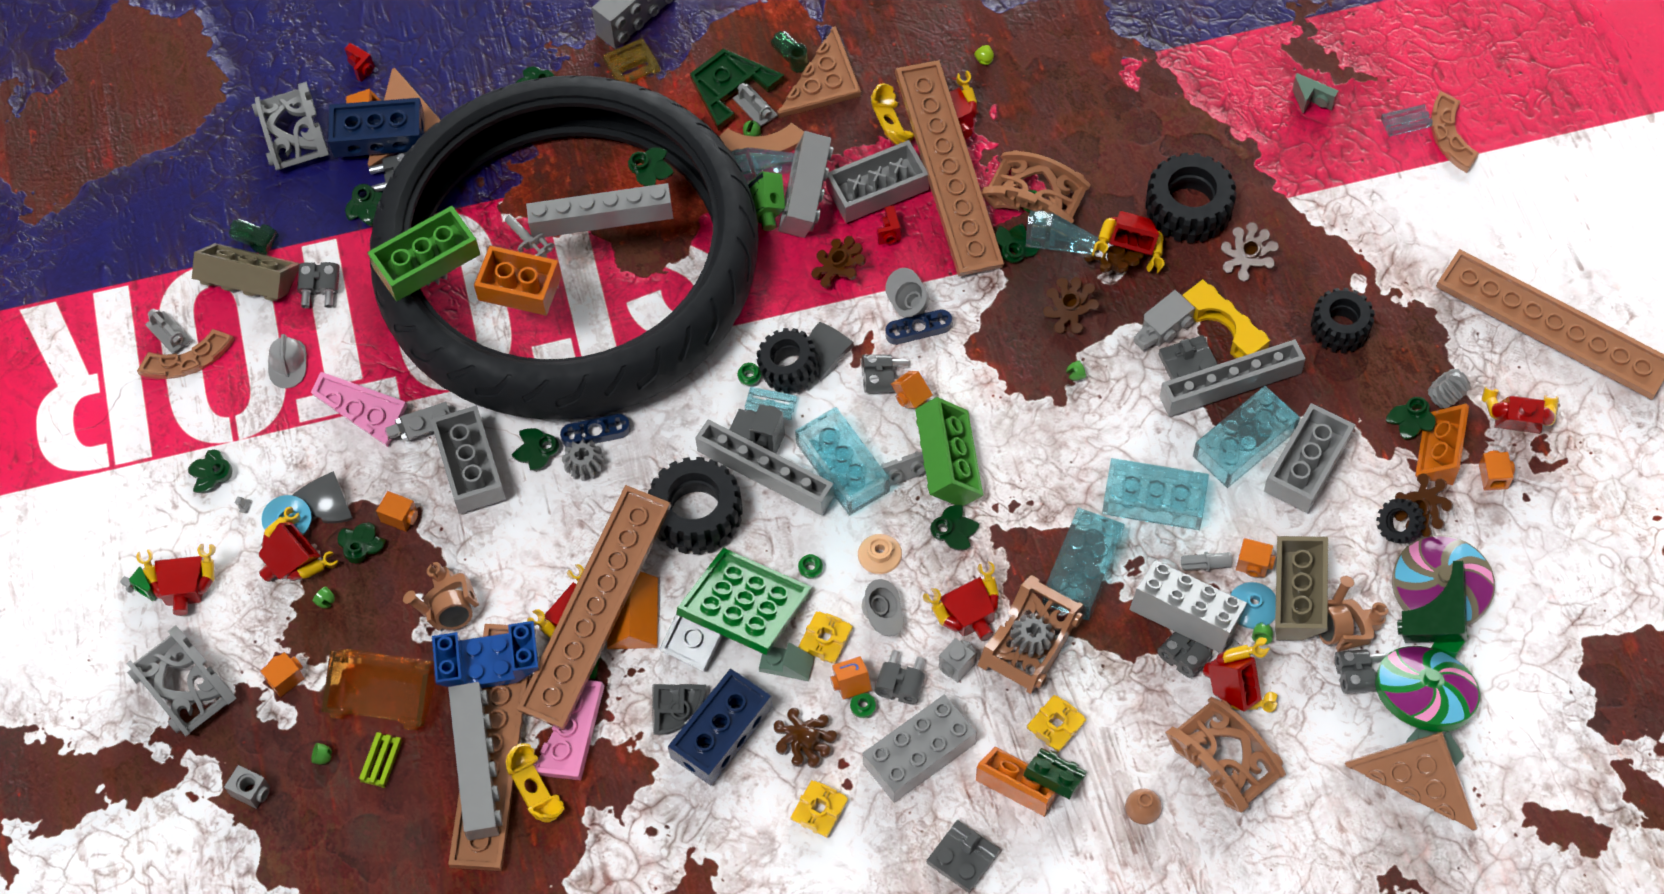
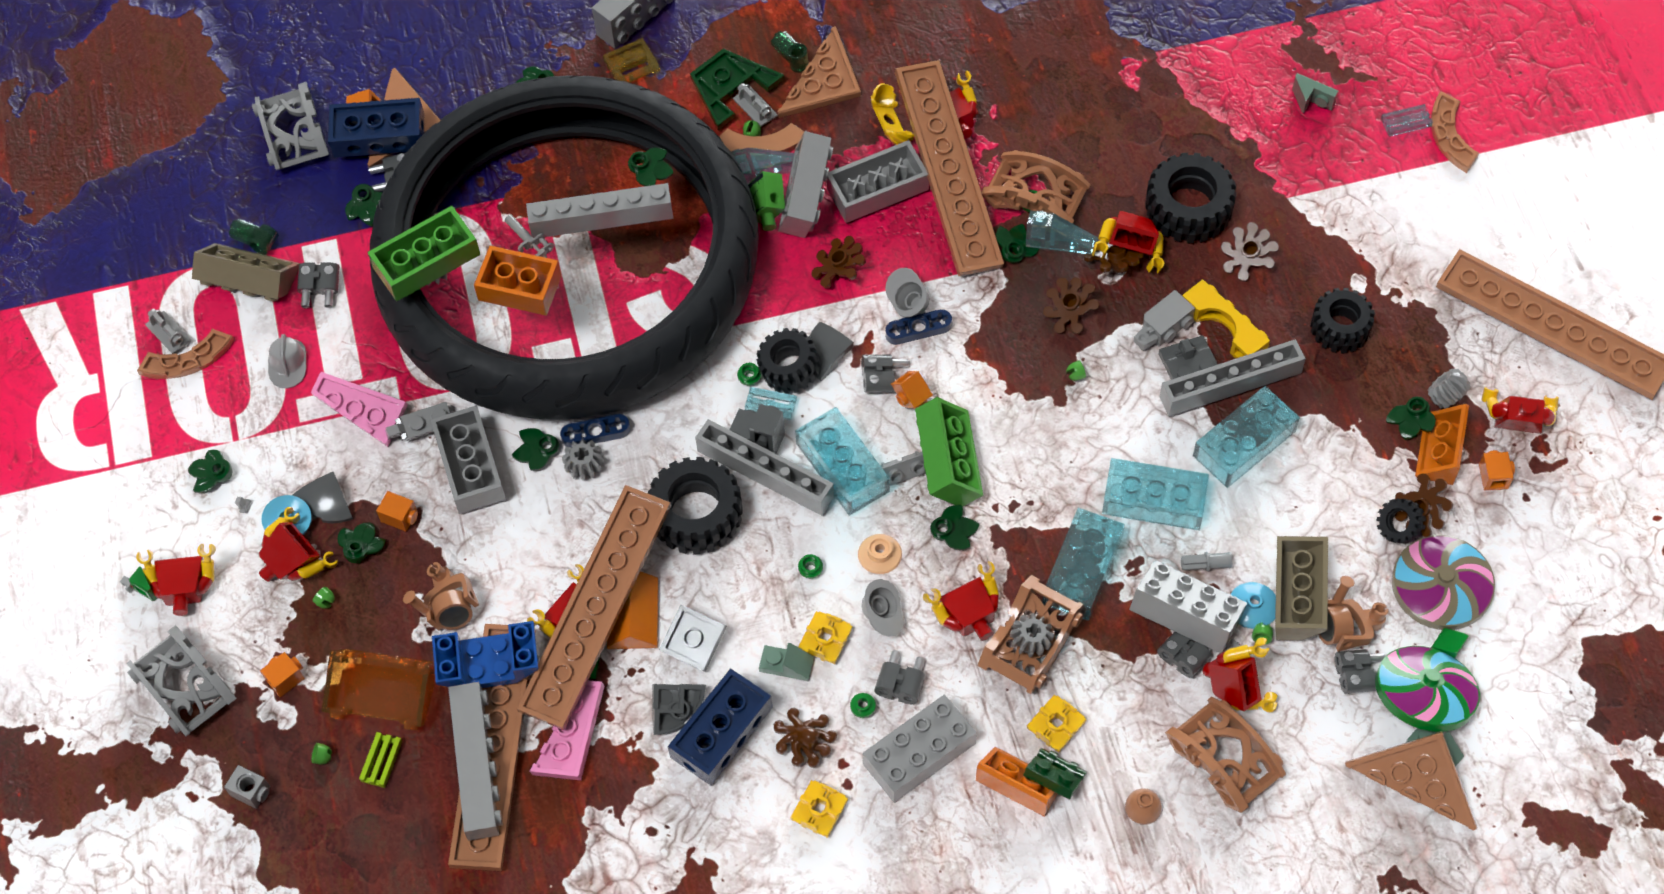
red bracket [345,43,375,82] -> none
yellow piece [506,744,564,822] -> none
plate [676,548,812,655] -> none
orange brick [830,656,872,700] -> none
red bracket [877,205,901,245] -> none
dark grey hinge [926,820,1000,894] -> none
light grey brick [939,638,977,683] -> none
lime hinge [974,45,994,65] -> none
orange brick [1236,538,1276,578] -> none
light grey brick [1264,403,1355,513] -> none
dark green arch [1397,561,1467,643] -> none

